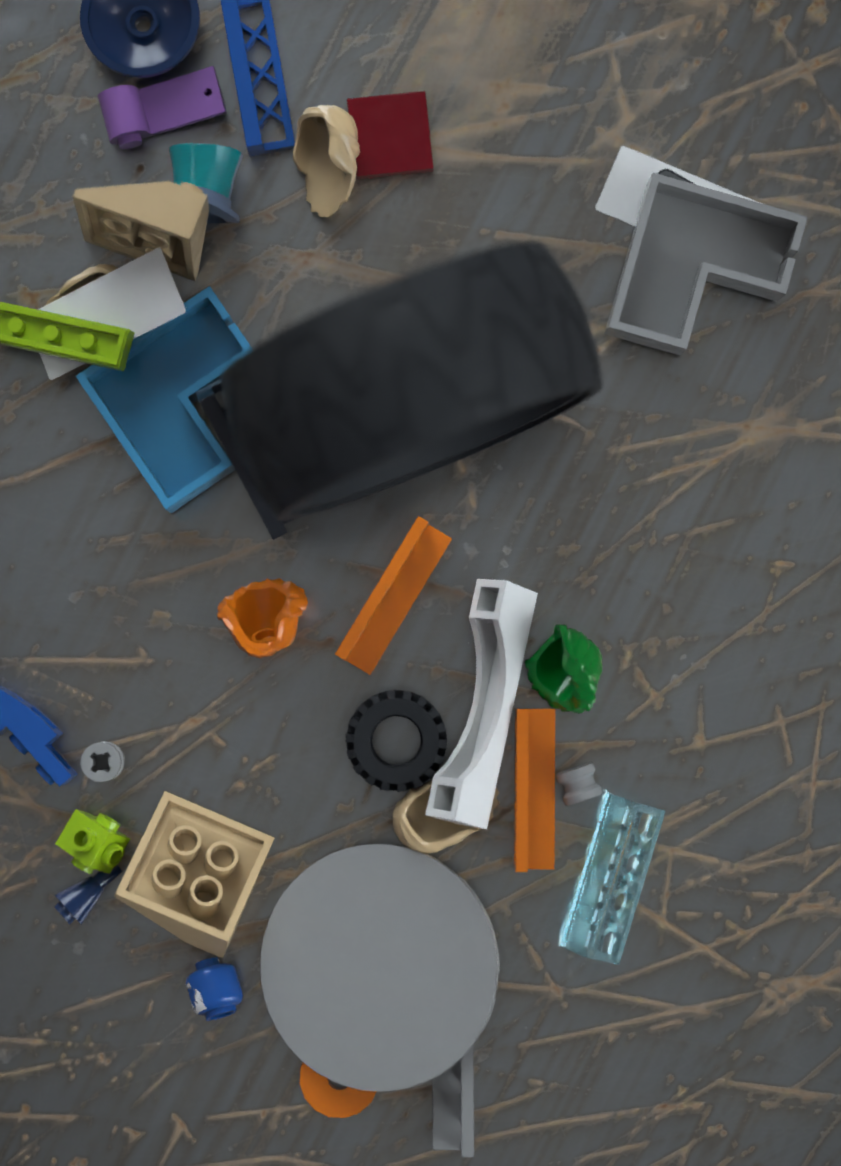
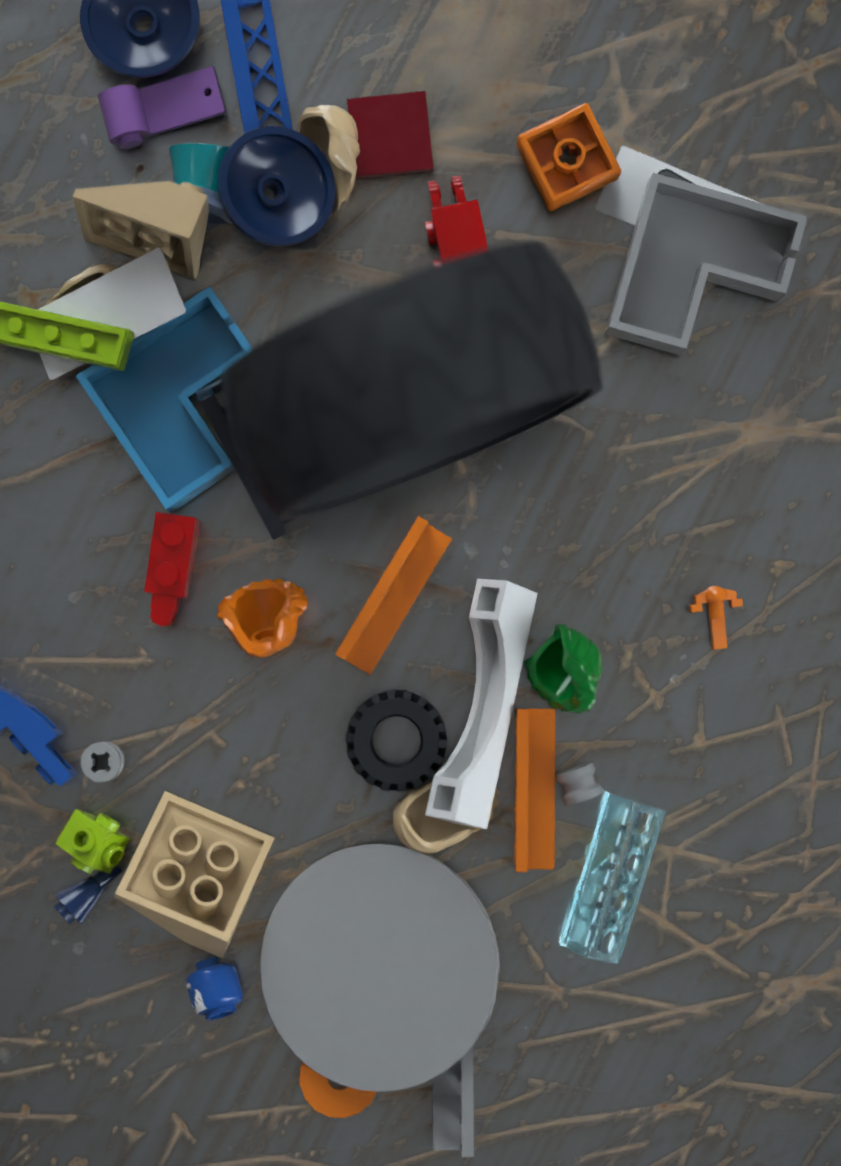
none -> red hinge [144,512,201,628]
none -> dark blue dish [217,126,335,247]
none -> red hinge [424,175,488,265]
none -> orange brick [516,103,621,211]
none -> orange piece [689,586,743,650]

